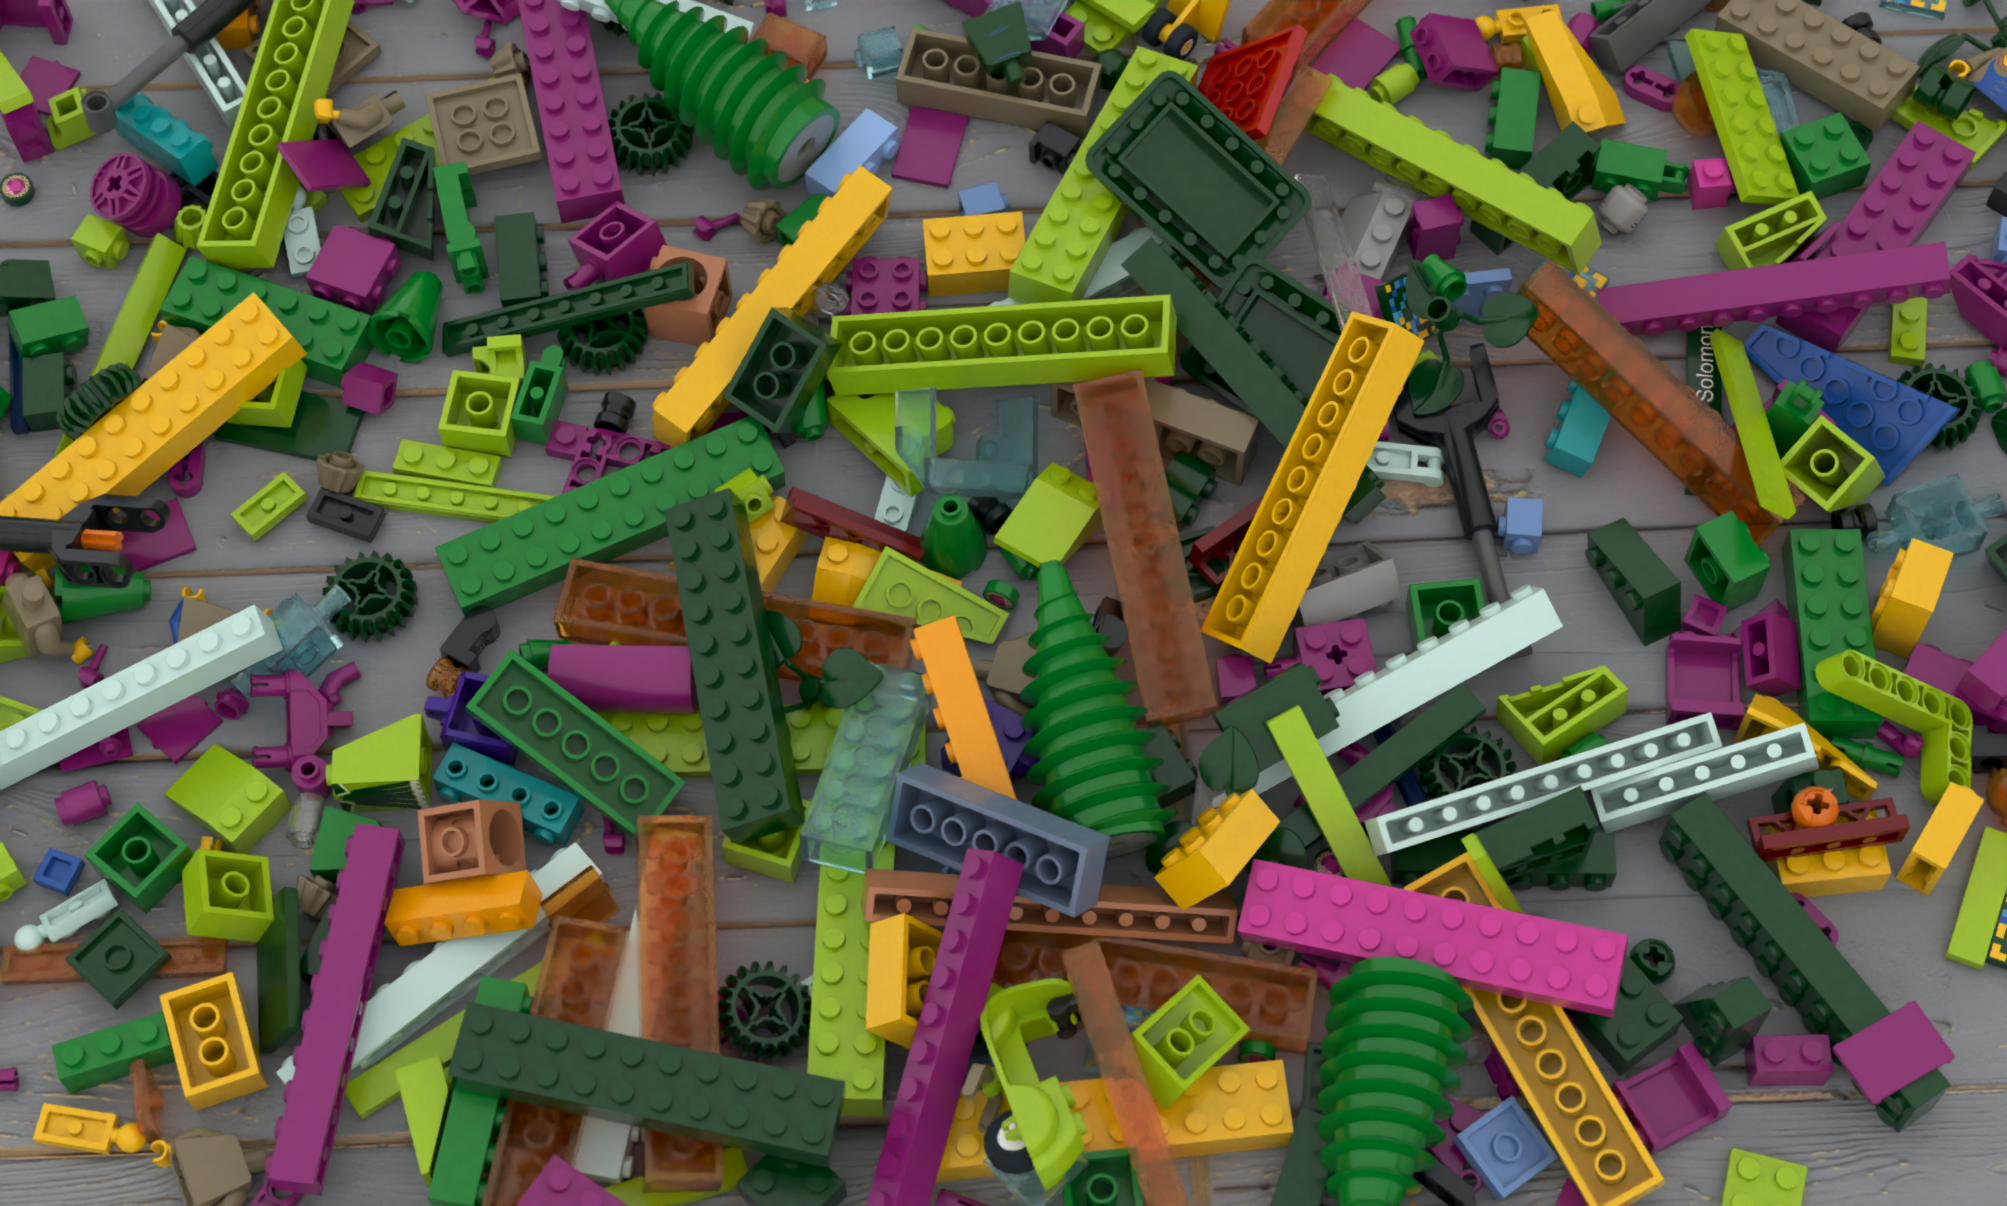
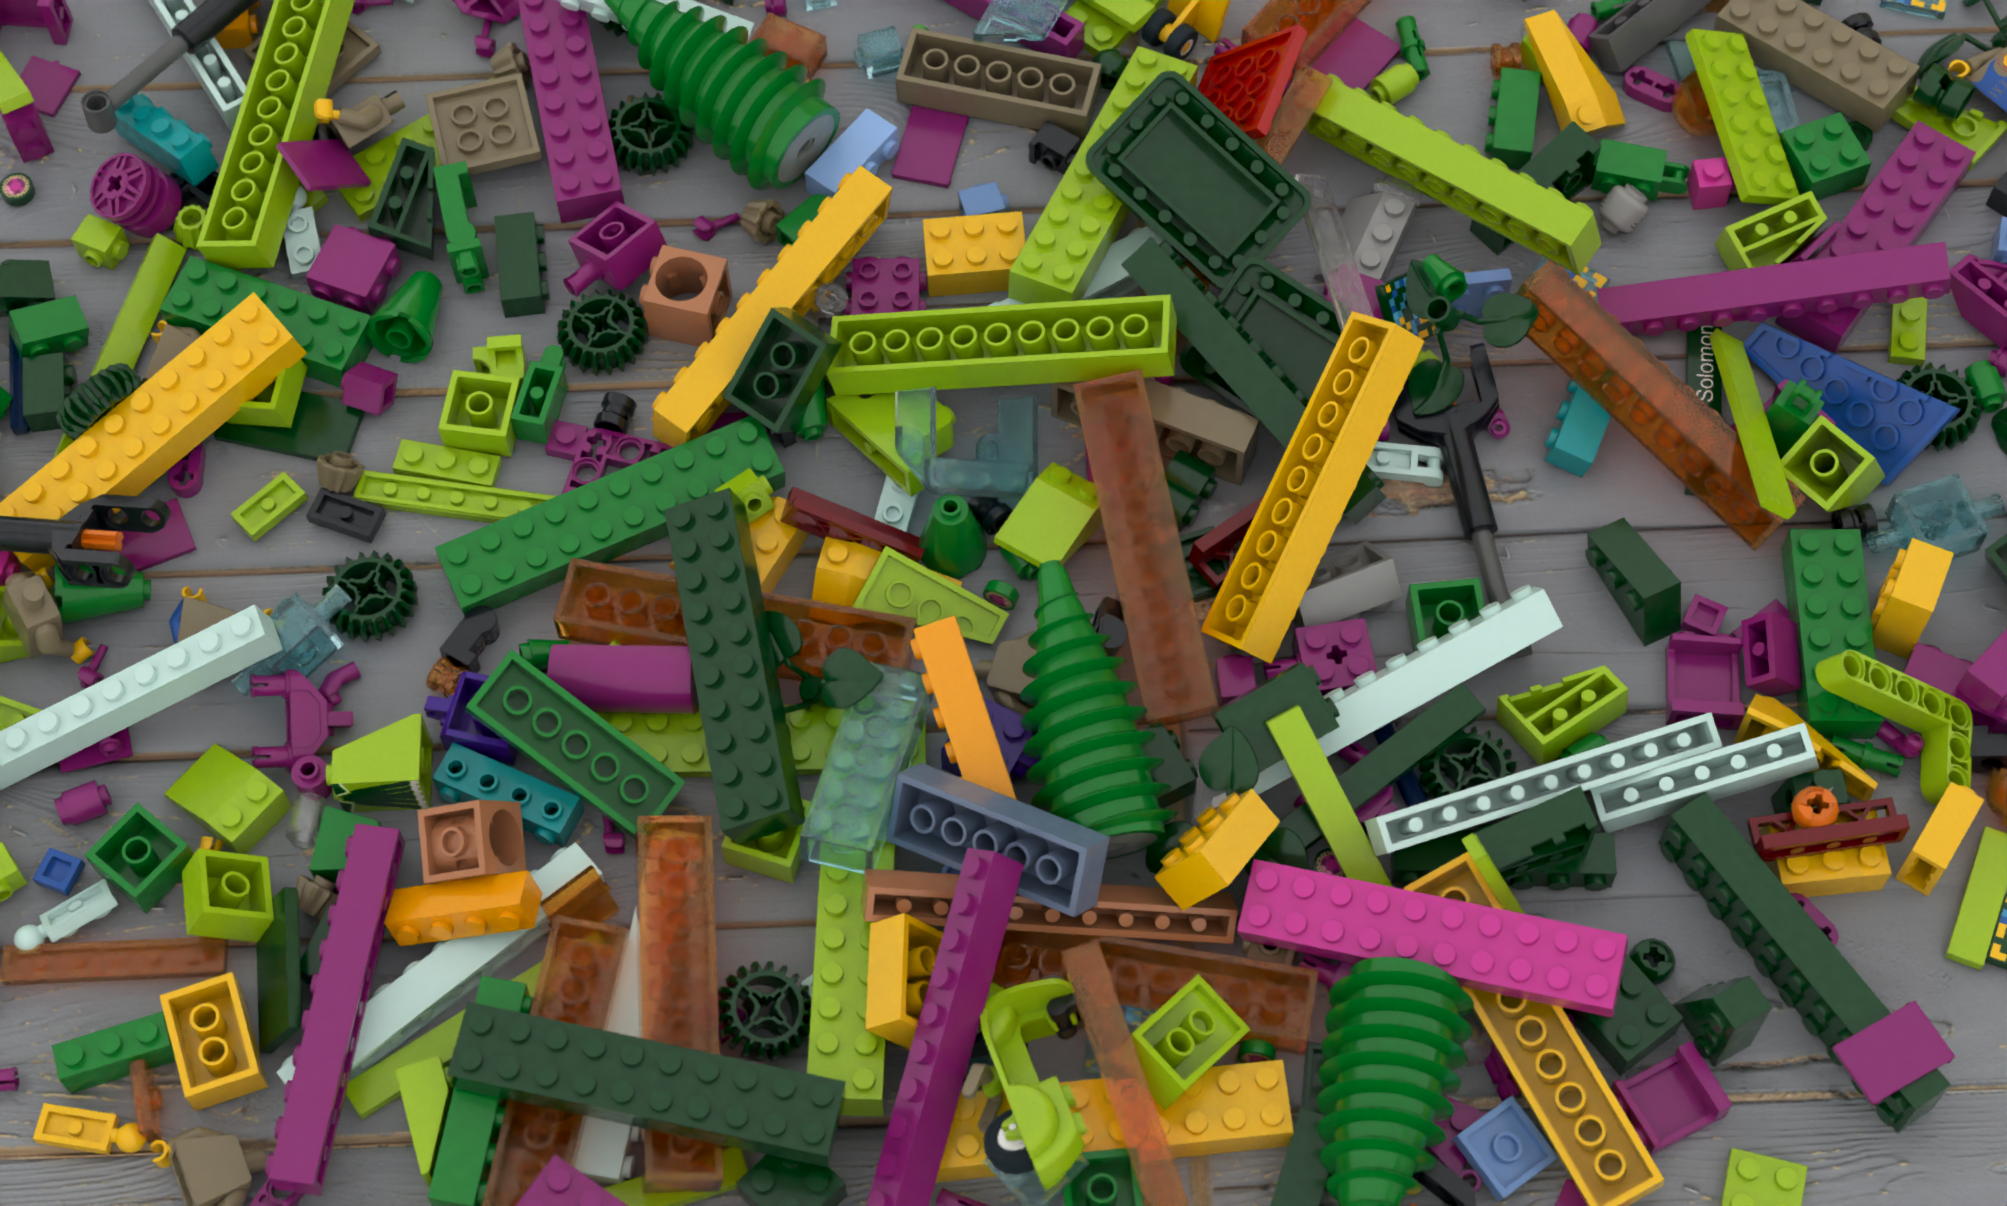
lime brick [45,86,98,151] -> none
dark green tile [64,908,172,1010] -> none
magenta piece [136,694,223,764] -> none
magenta plate [214,688,249,720] -> none
dark green tile [443,261,695,357] -> none
dark green torso [962,1,1032,86] -> none
magenta brick [1406,194,1464,262] -> none
magenta brick [1409,13,1499,91] -> none
yellow plate [1474,4,1563,44] -> none
medium blue brick [1497,497,1543,554] -> none
green brick [1684,510,1771,613] -> none
magenta brick [1744,1034,1833,1086] -> none

